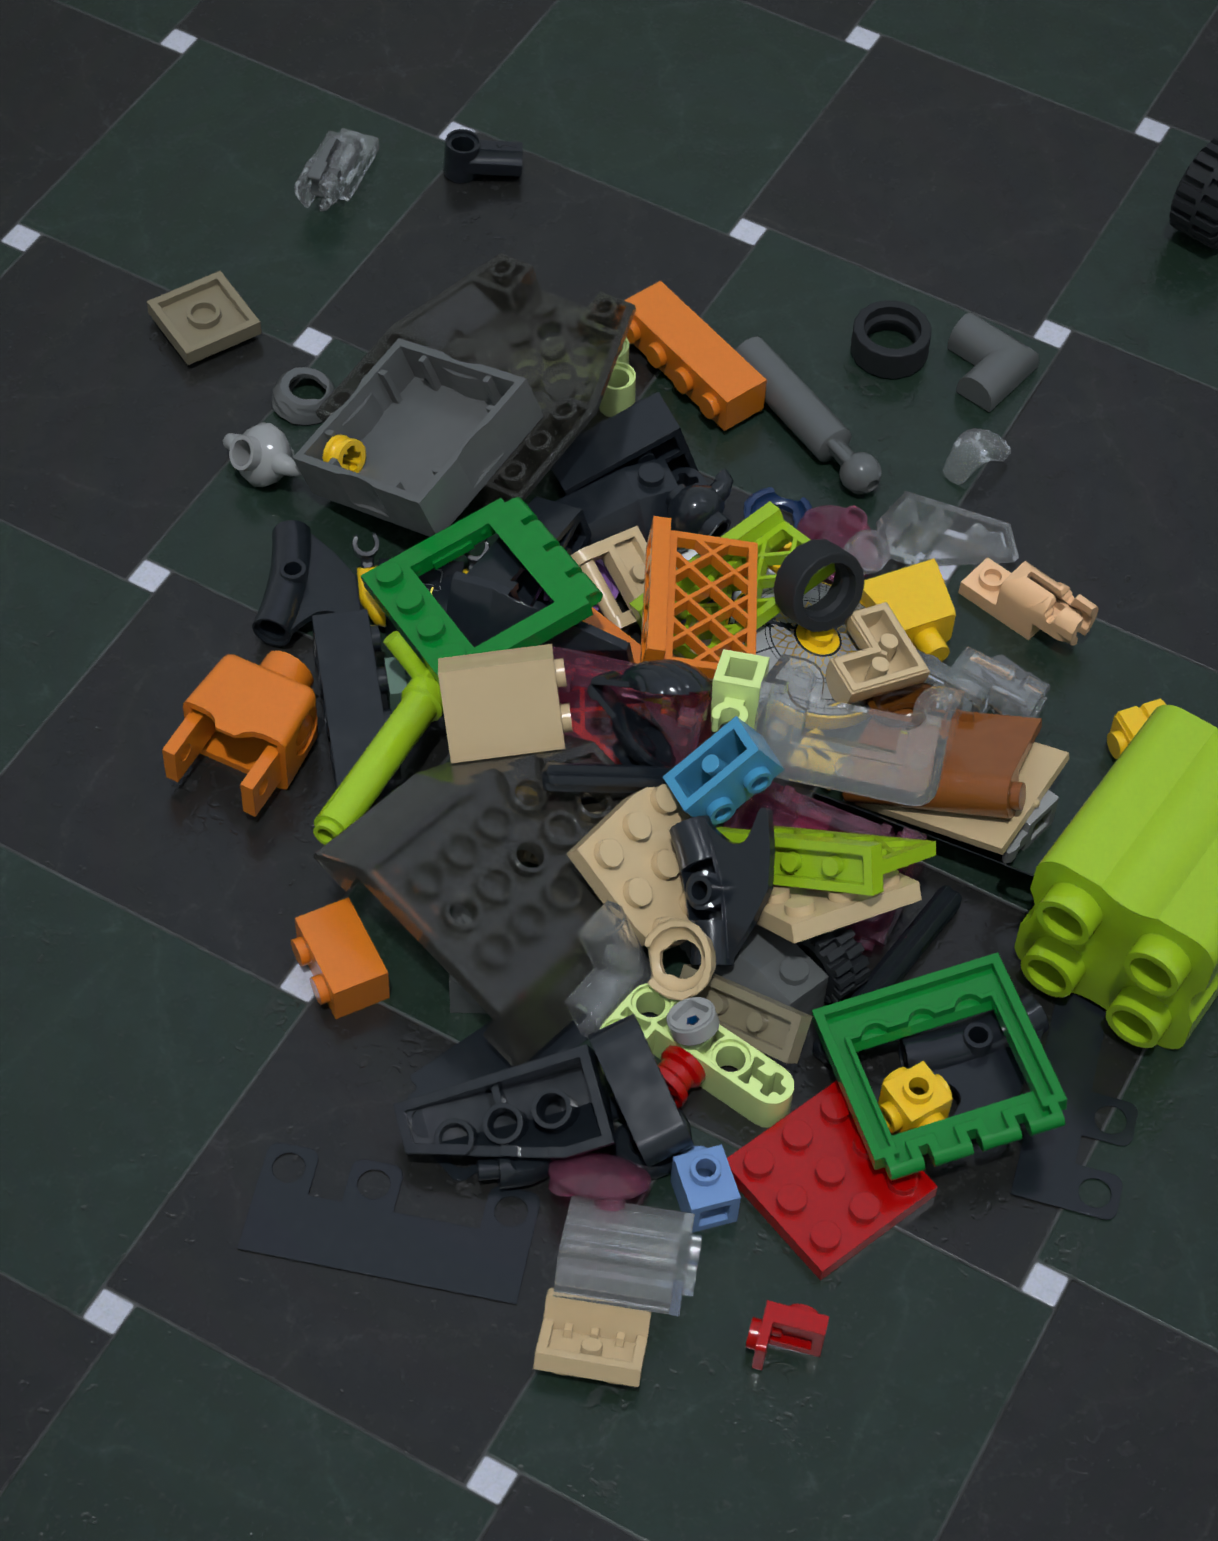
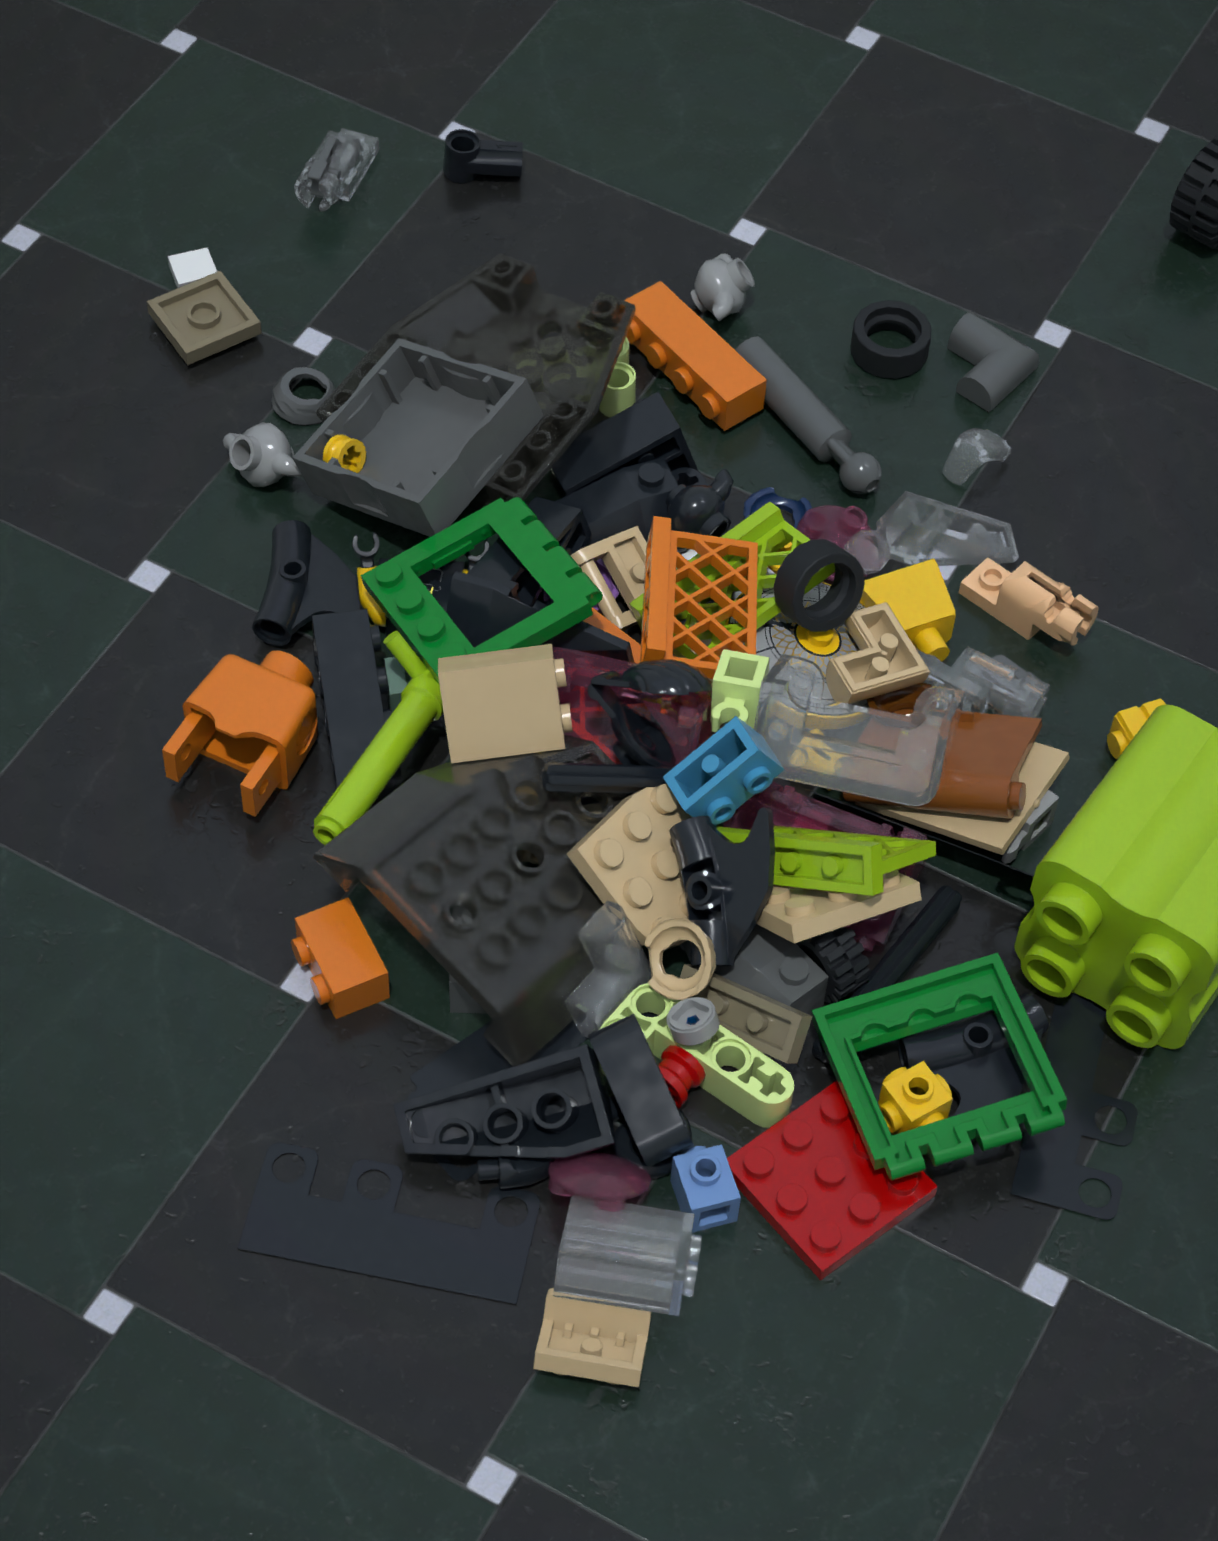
red bracket [745,1300,830,1370] -> none
none -> white tile [168,247,217,288]
none -> light grey piece [691,253,755,321]

